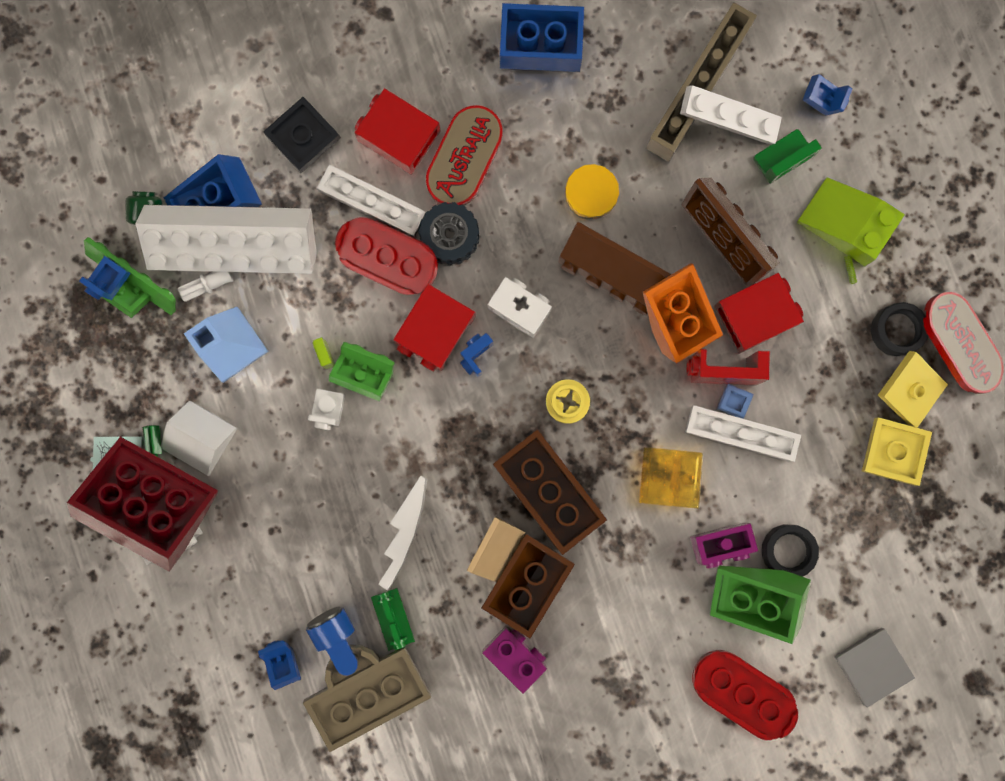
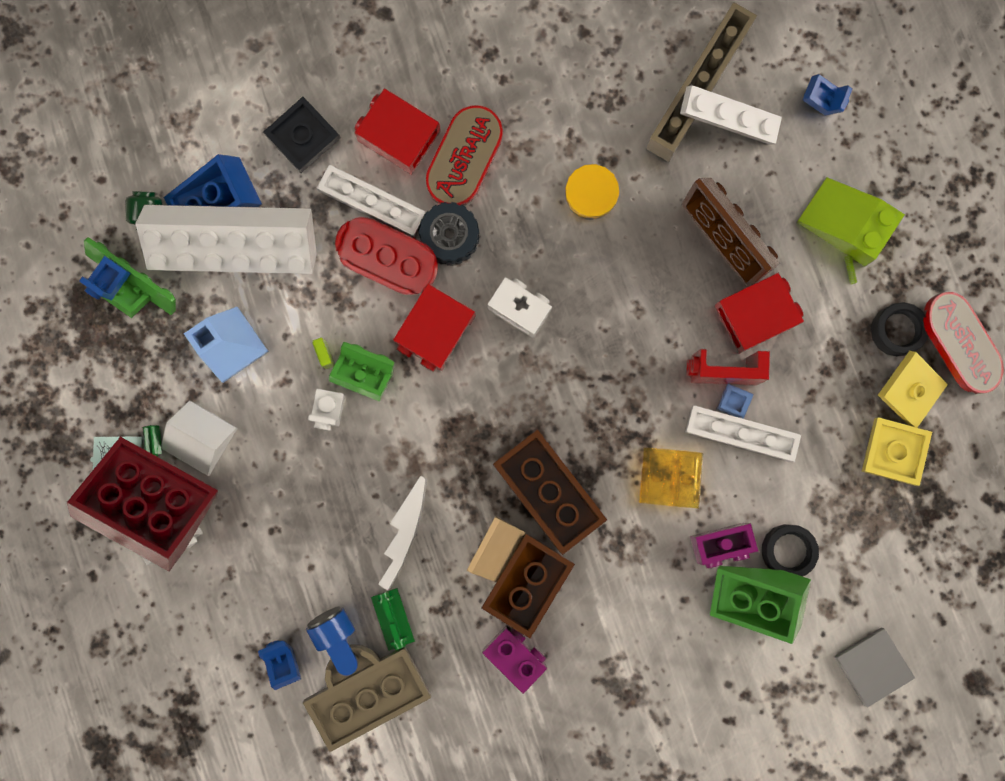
white axle [178,272,234,302] -> none
blue bracket [460,333,494,377] -> none
blue brick [500,3,584,72] -> none
light yellow gear [546,380,590,424] -> none
reddish brown slope [558,222,672,316] -> none
orange slope [643,263,723,364] -> none
red tile [692,650,798,740] -> none
green panel [753,129,822,184] -> none

